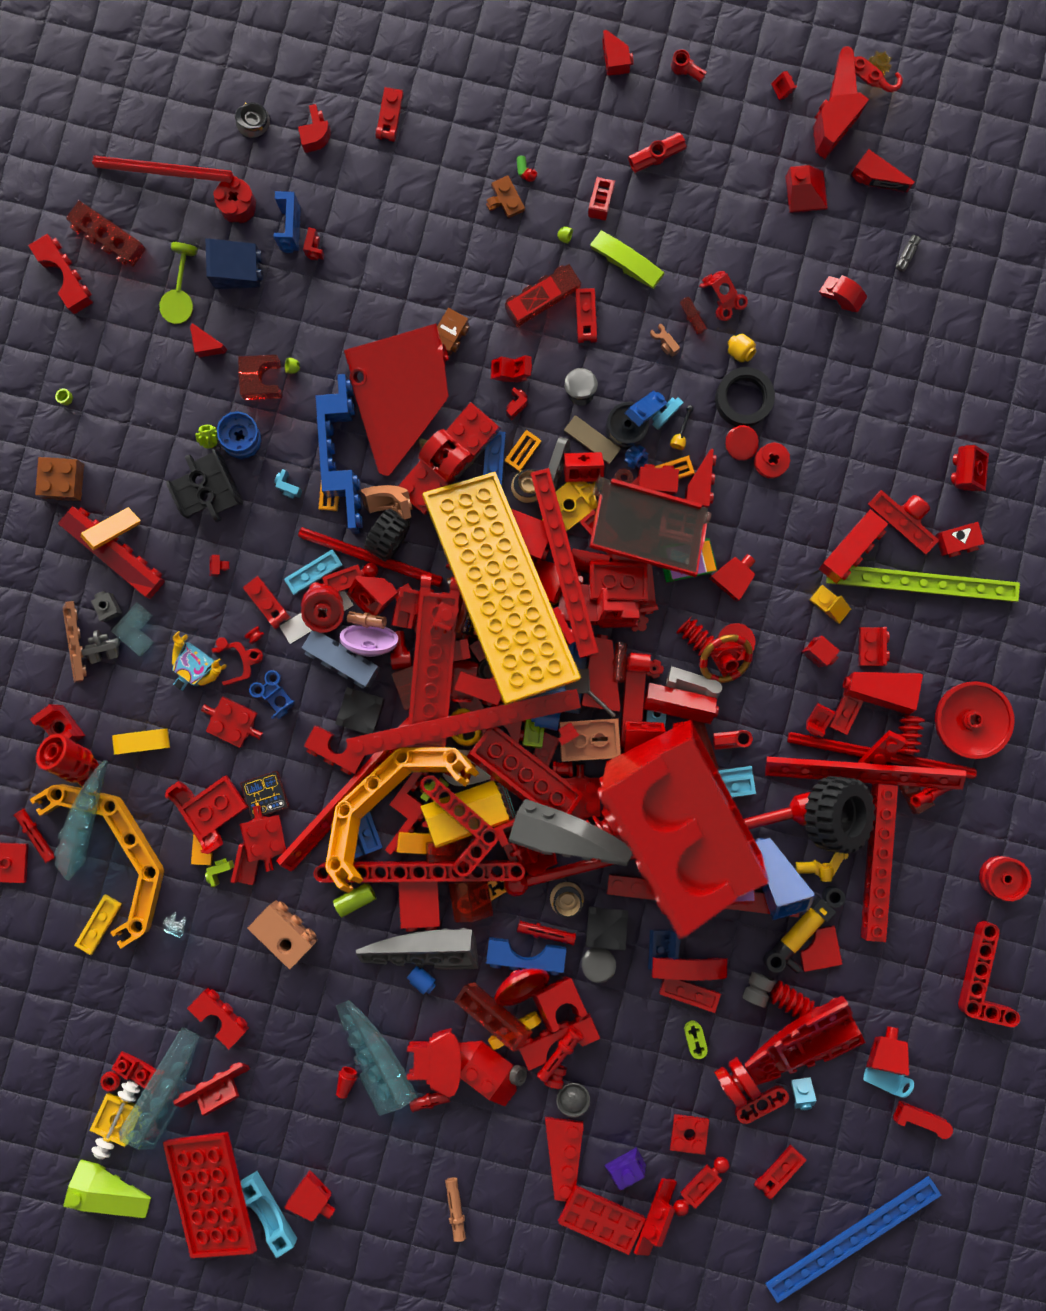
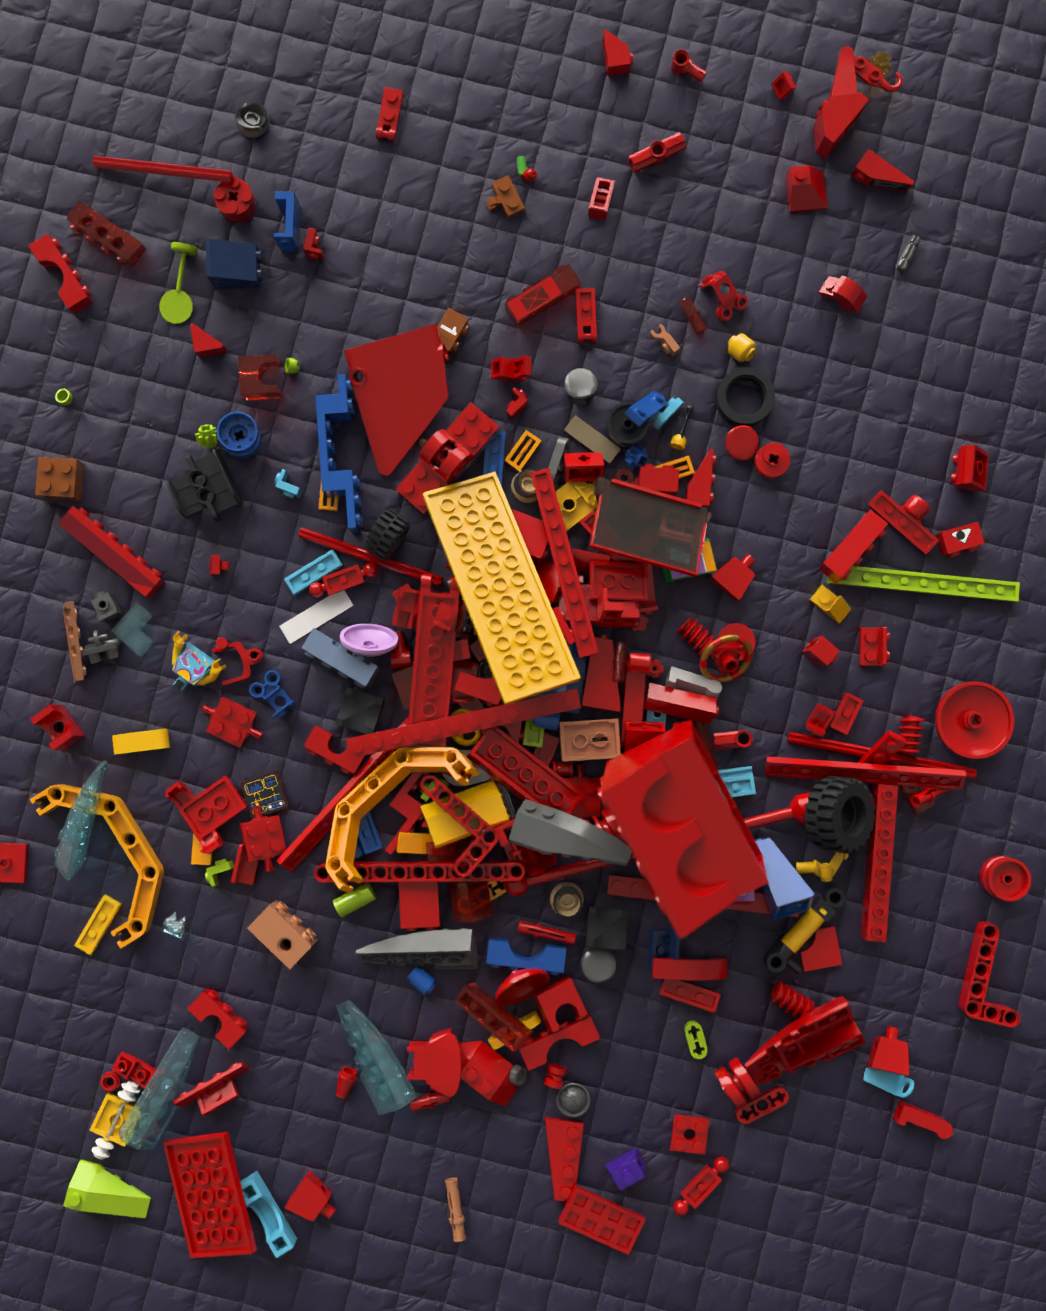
red pin [14,808,57,864] -> none
red cylinder [36,734,100,788] -> none
light orange tile [81,507,141,550] -> none
red plate [242,576,291,629] -> none
red bush [245,626,264,644] -> none
red brick [298,104,331,153] -> none
red wheel [301,585,344,633] -> none
red slope [346,576,398,616] -> none
nougat pin [347,611,387,629] -> none
nougat arch [360,485,412,520] -> none
red pin [537,1027,584,1083] -> none
lime hinge [557,227,573,244] -> none
red piece [558,722,579,745] -> none
dark grey piece [565,669,616,717] -> none
lime slope [590,230,665,289] -> none
red bracket [634,1178,677,1256] -> none
dark grey wheel [742,971,776,1008] -> none
red plate [754,1144,806,1199] -> none
blue plate [766,1176,941,1303] -> none
medium azure bracket [791,1077,816,1110] -> none
red slope [842,672,923,715] -> none

